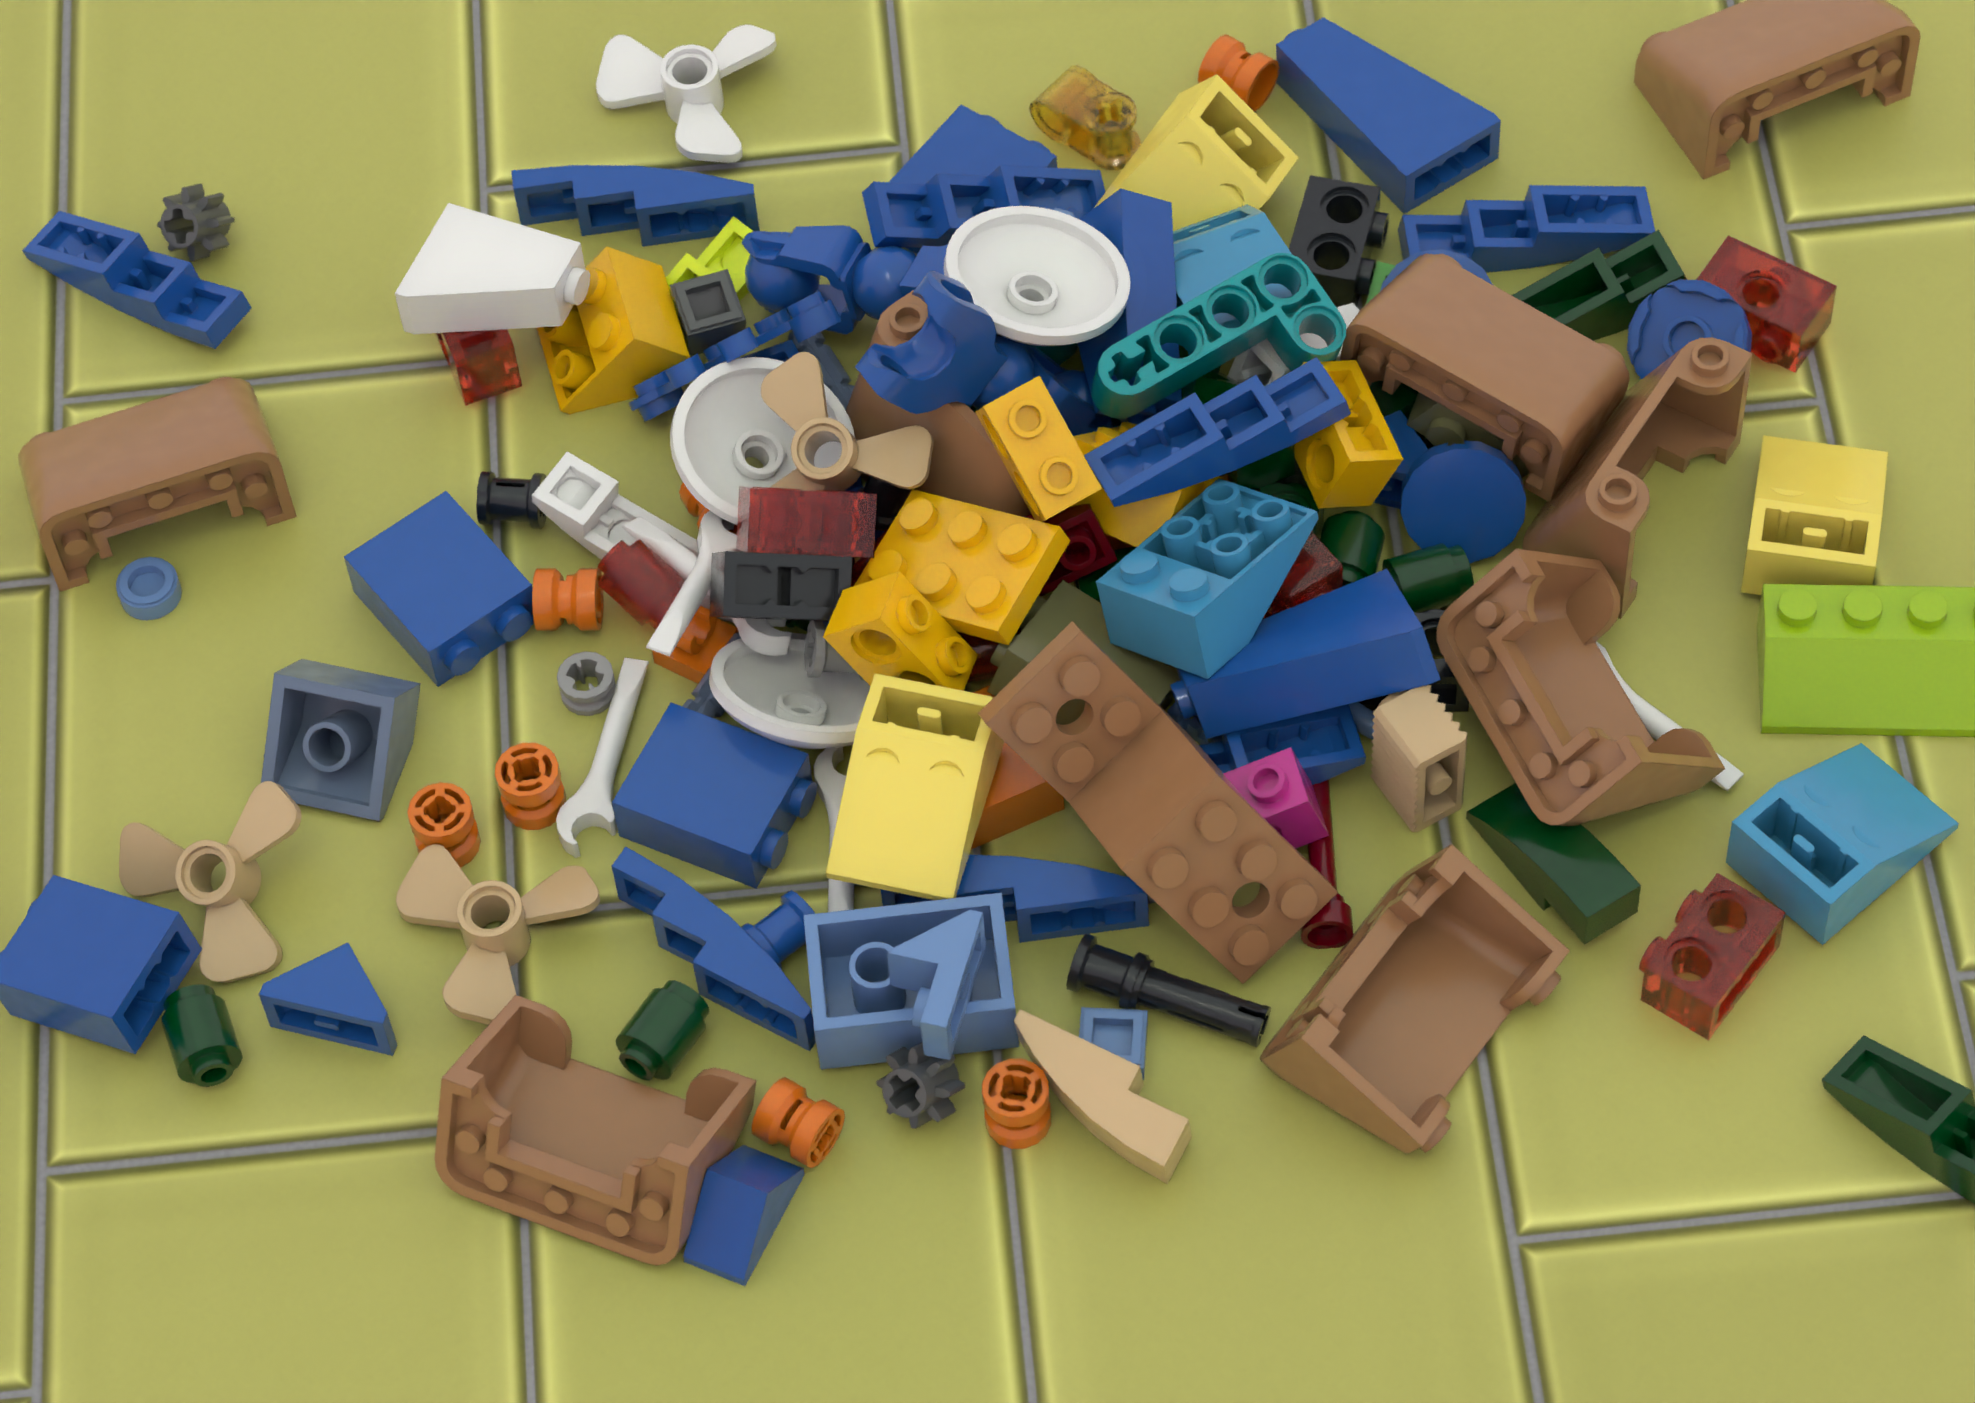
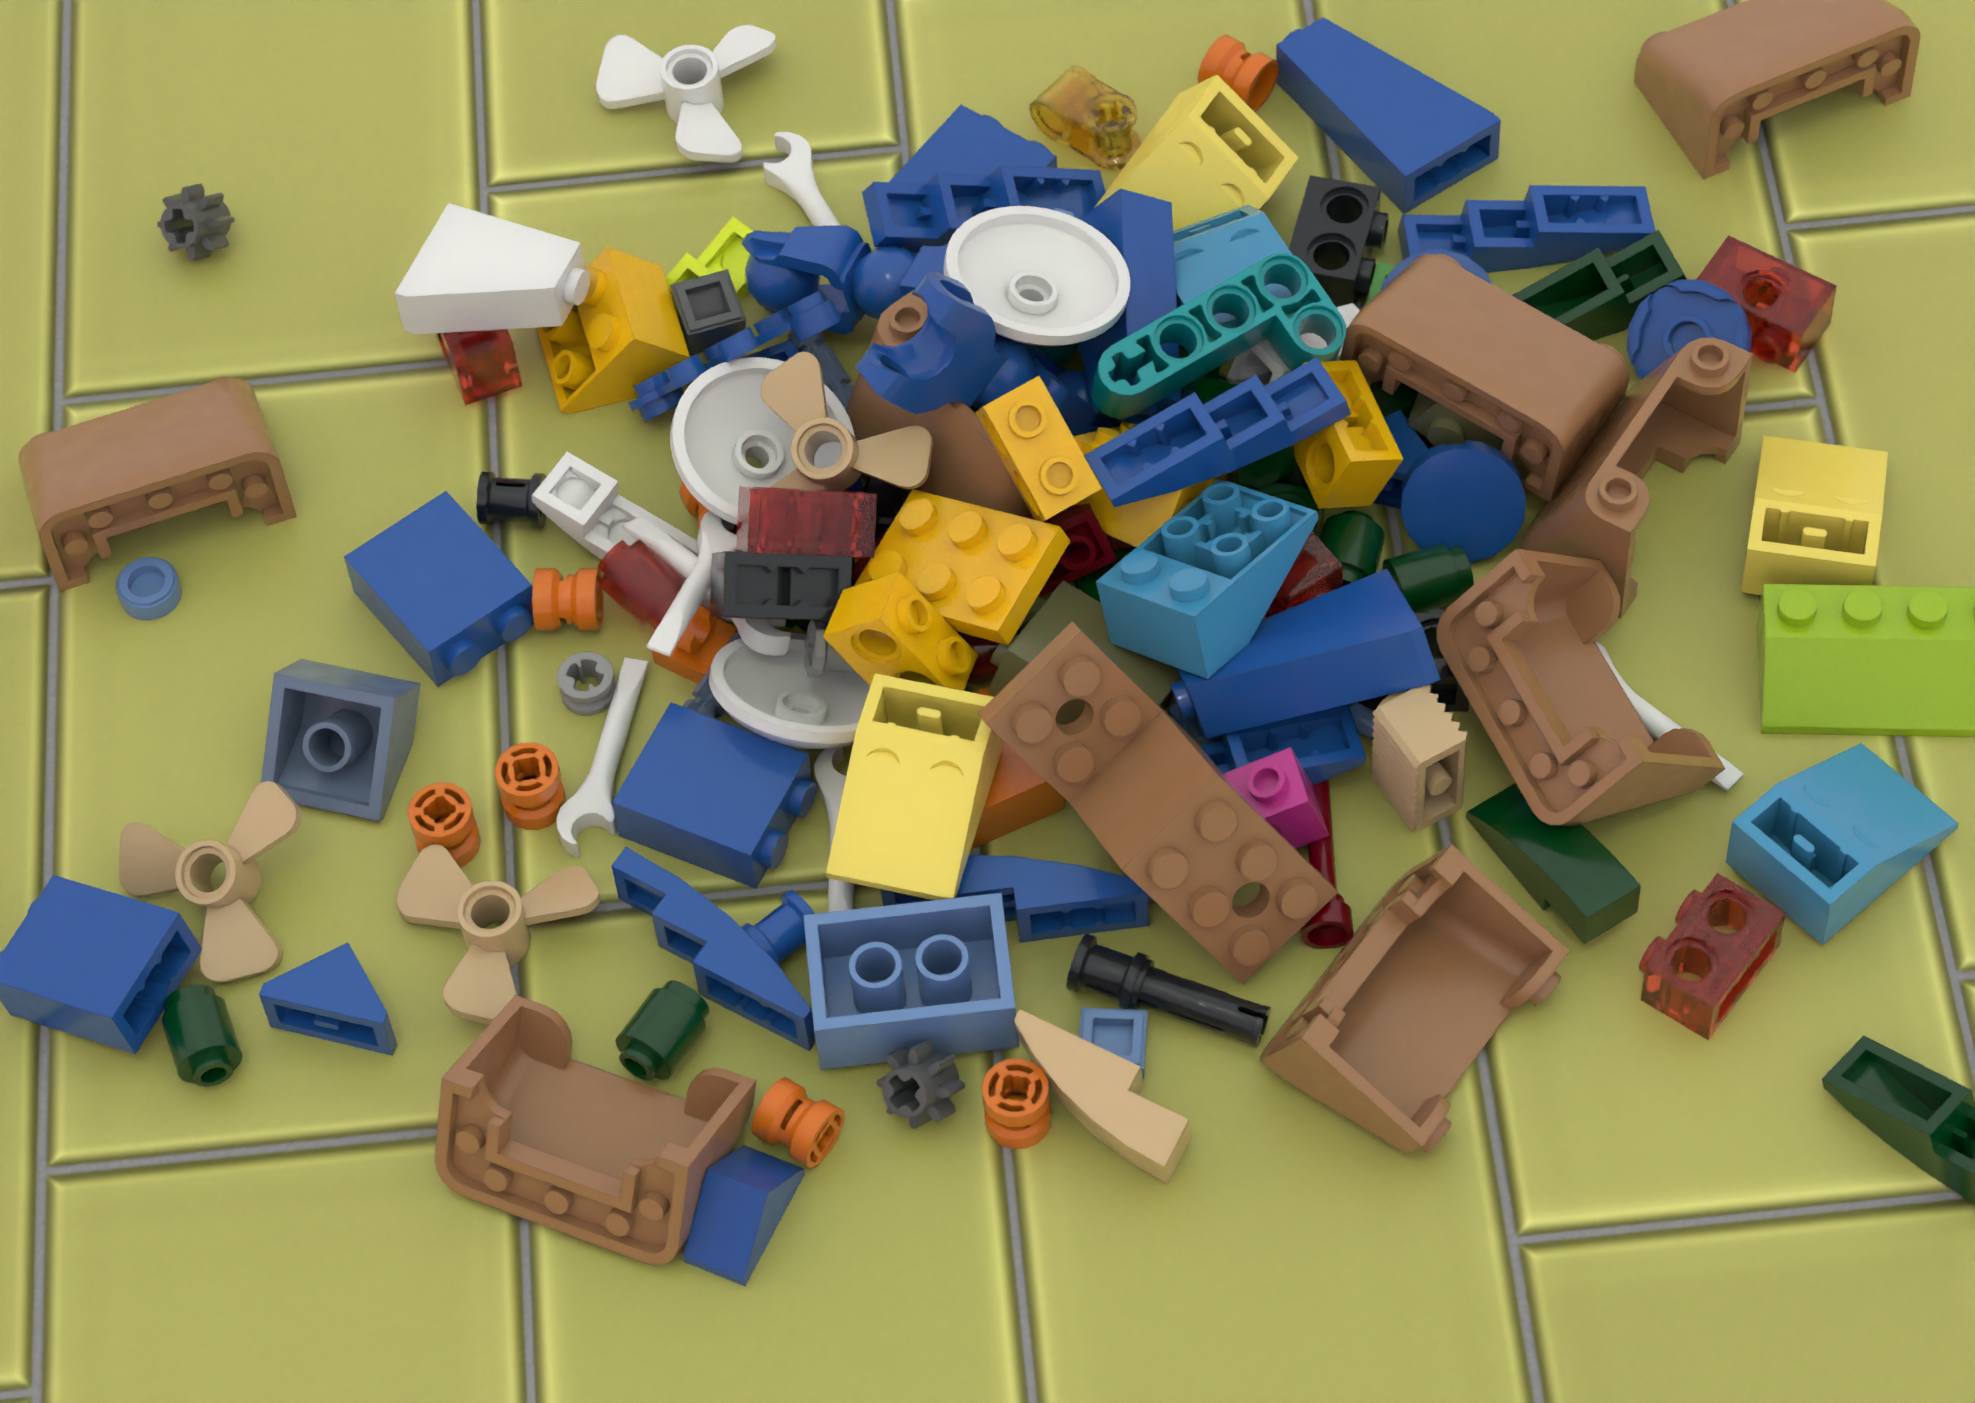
blue slope [22,211,251,349] -> none
blue slope [511,165,760,247] -> none
medium blue slope [887,910,986,1061] -> none
none -> white piece [763,132,840,226]

